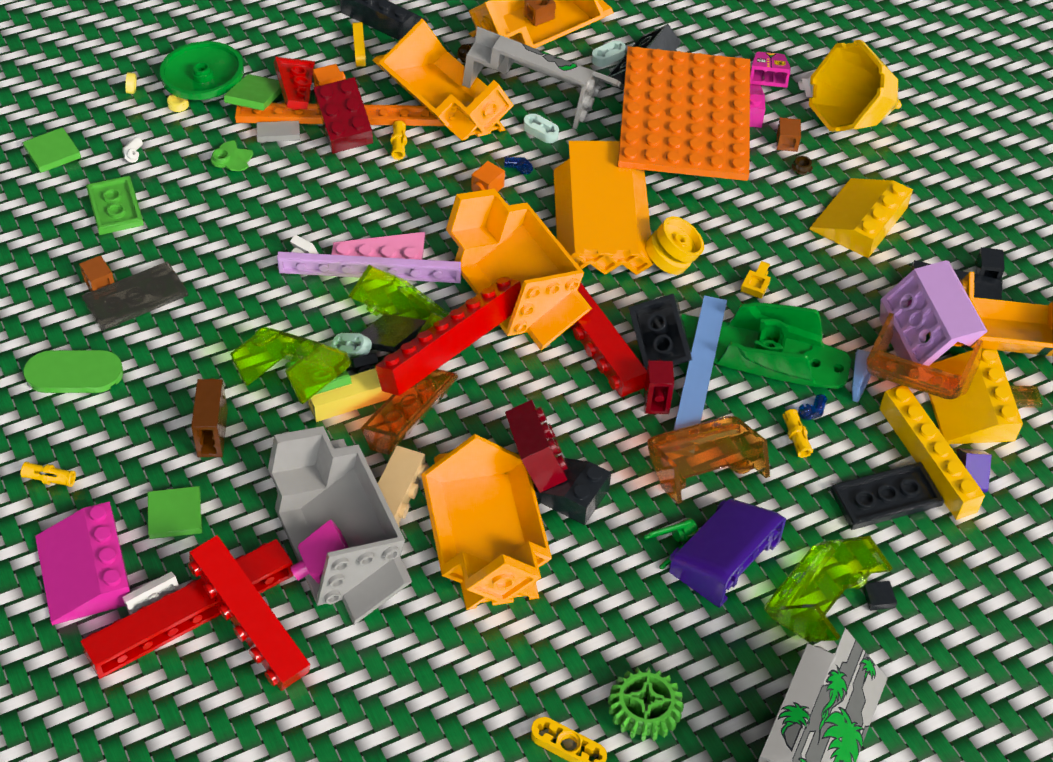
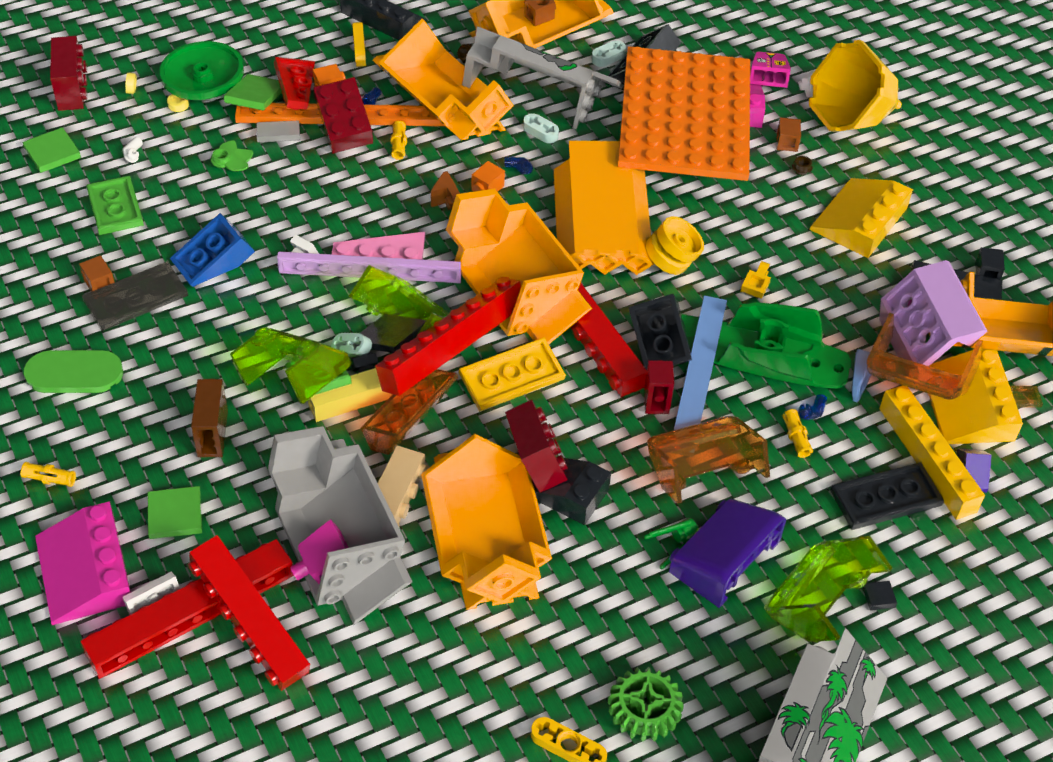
none -> dark red brick [50,36,87,111]
none -> blue slope [170,213,255,287]
none -> clear blue arm [362,87,381,105]
none -> dark orange slope [431,171,460,210]
none -> yellow tile [459,337,566,412]

